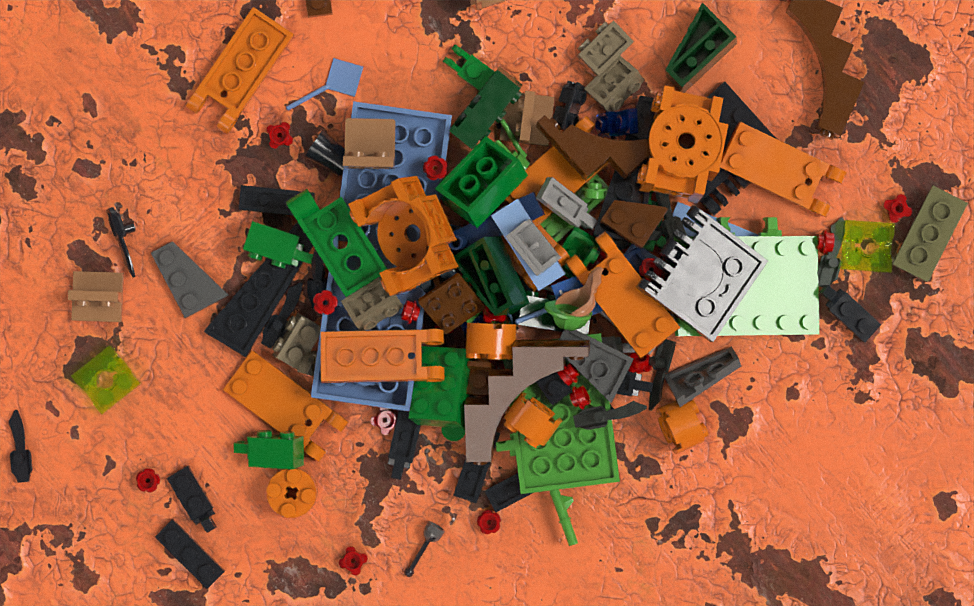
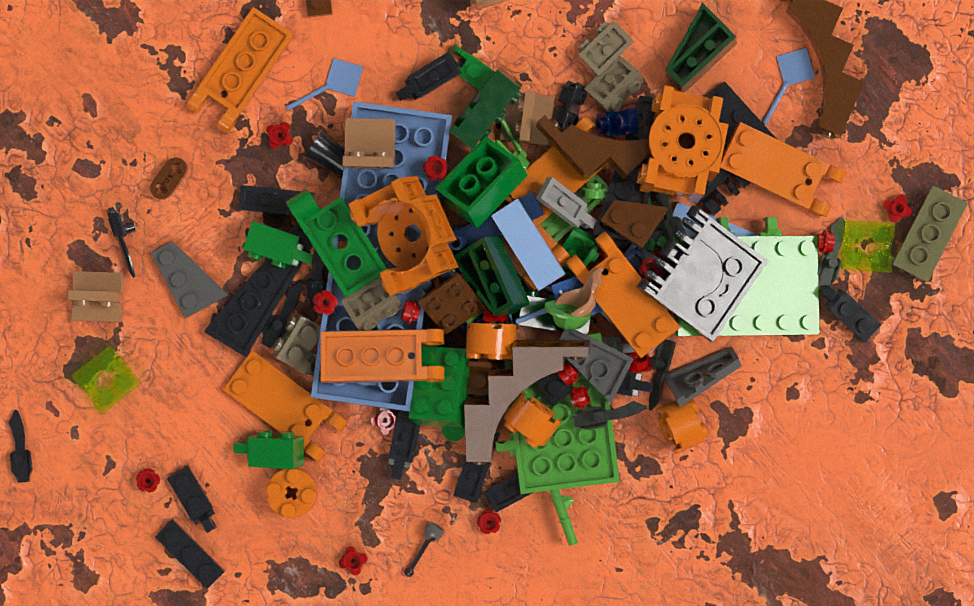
light grey hinge [505,219,561,276] -> none
none -> reddish brown beam [150,157,188,200]
none -> black hinge [396,52,462,101]
none -> medium blue piece [762,48,815,125]

